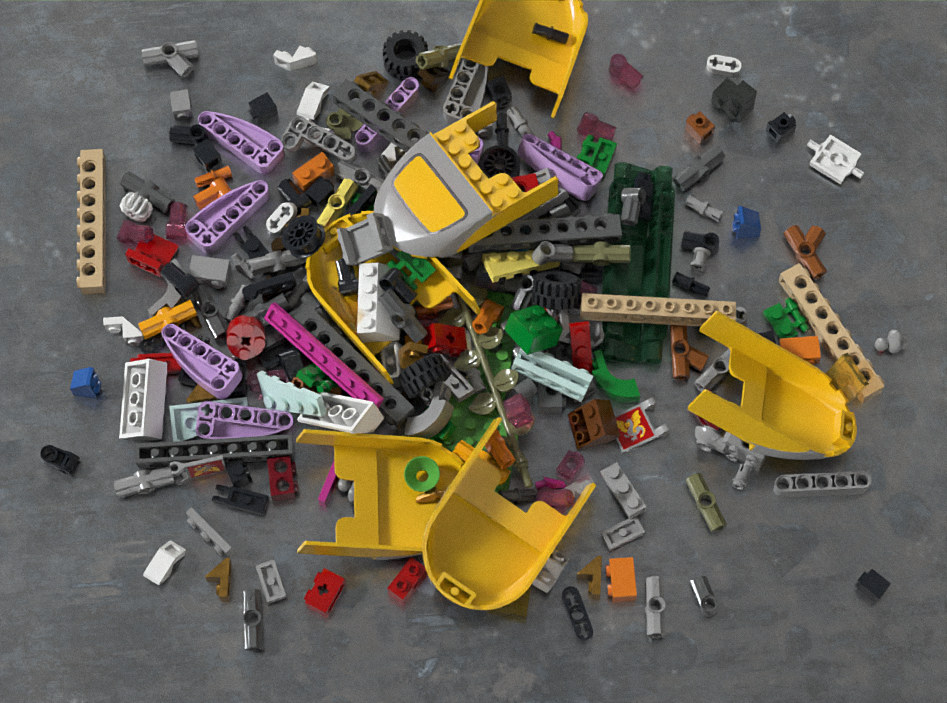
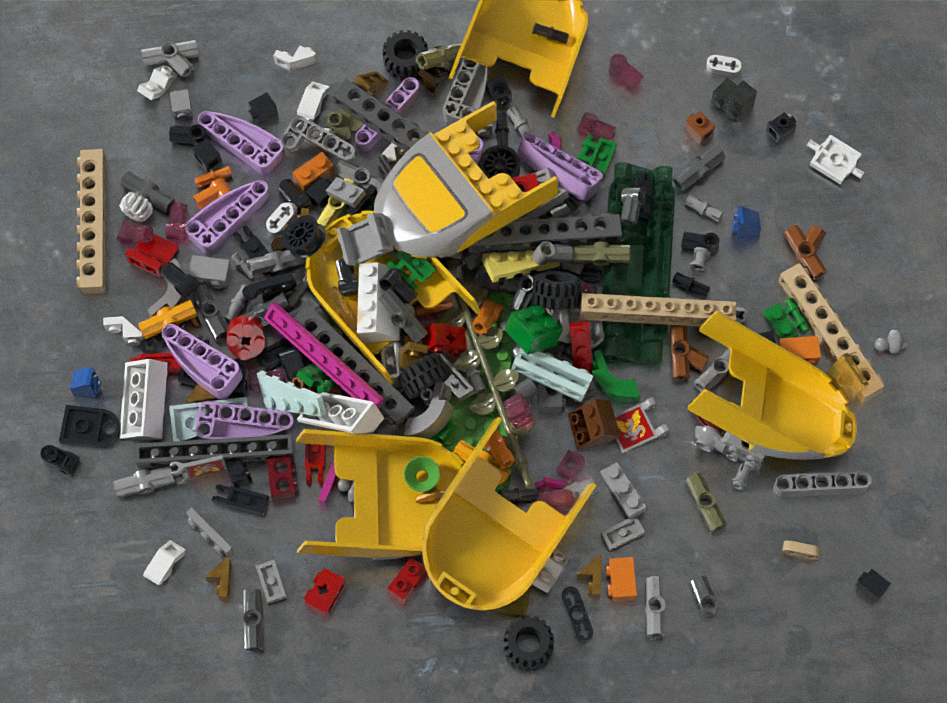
none -> black tile [59,405,120,448]
none -> white slope [137,65,178,100]
none -> red hinge [305,430,325,484]
none -> light grey plate [326,177,366,208]
none -> black tyre [504,615,554,670]
none -> tan beam [782,541,821,560]

